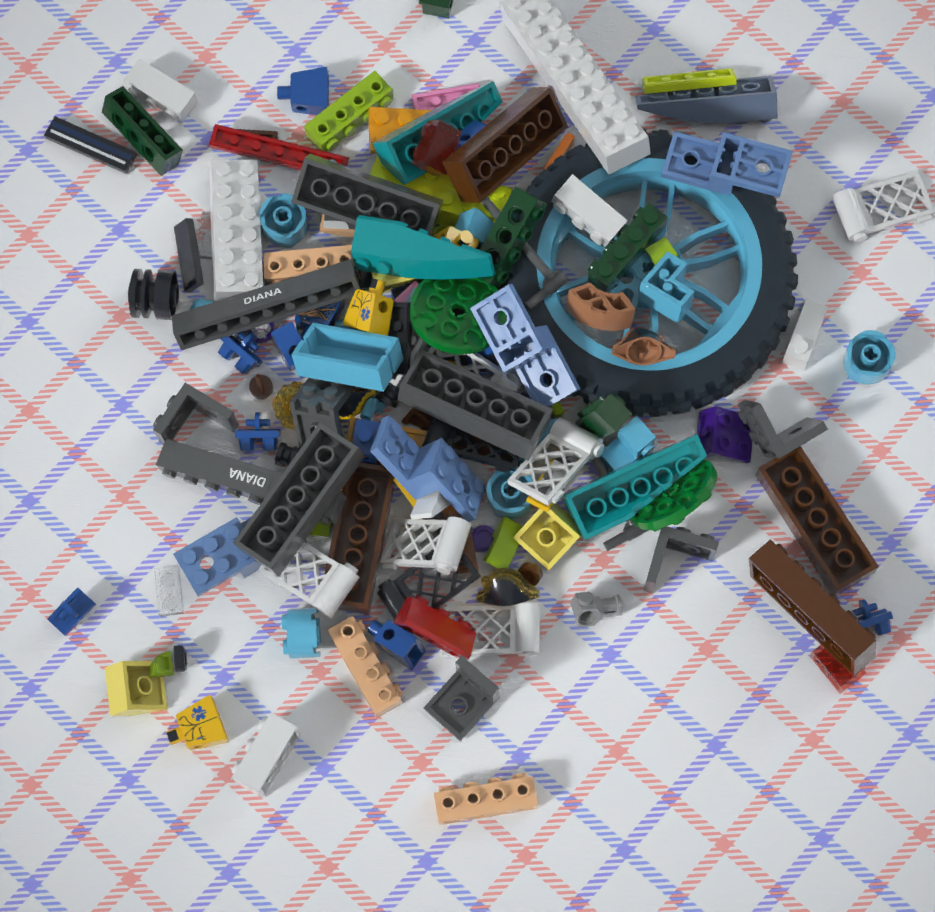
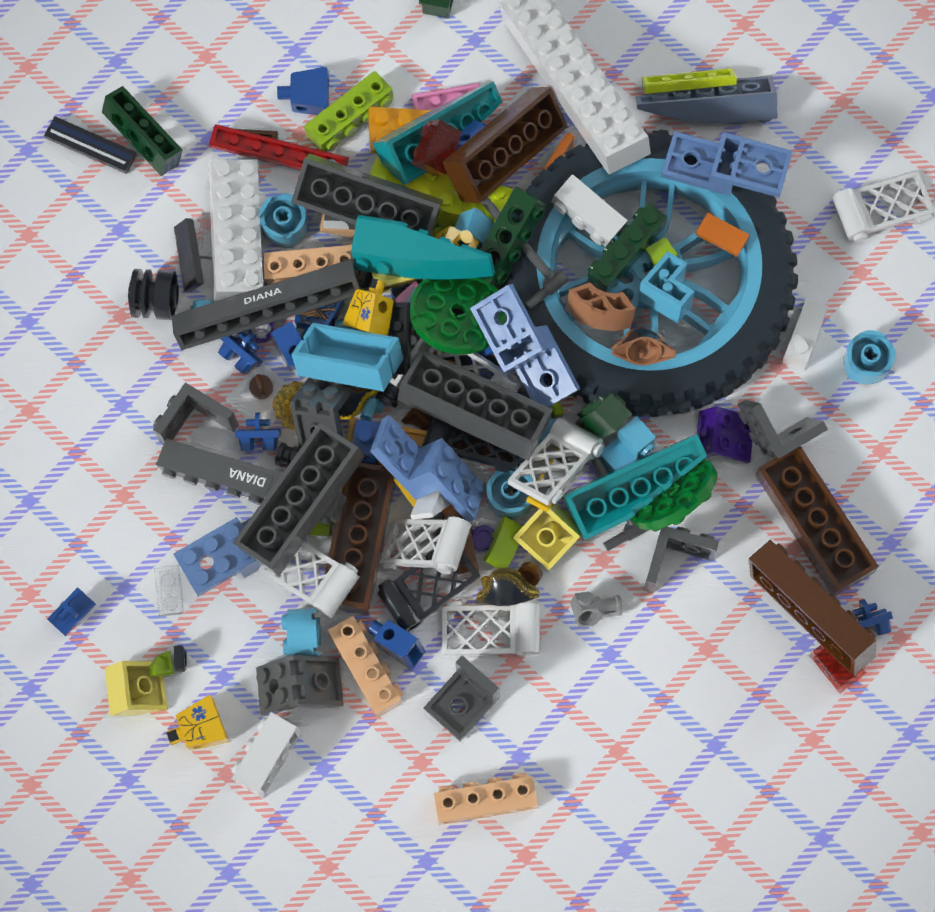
white brick [123,59,198,123] -> none
red slope [394,595,476,660] -> none
none -> dark grey bracket [256,655,344,716]
none -> orange tile [696,213,750,257]

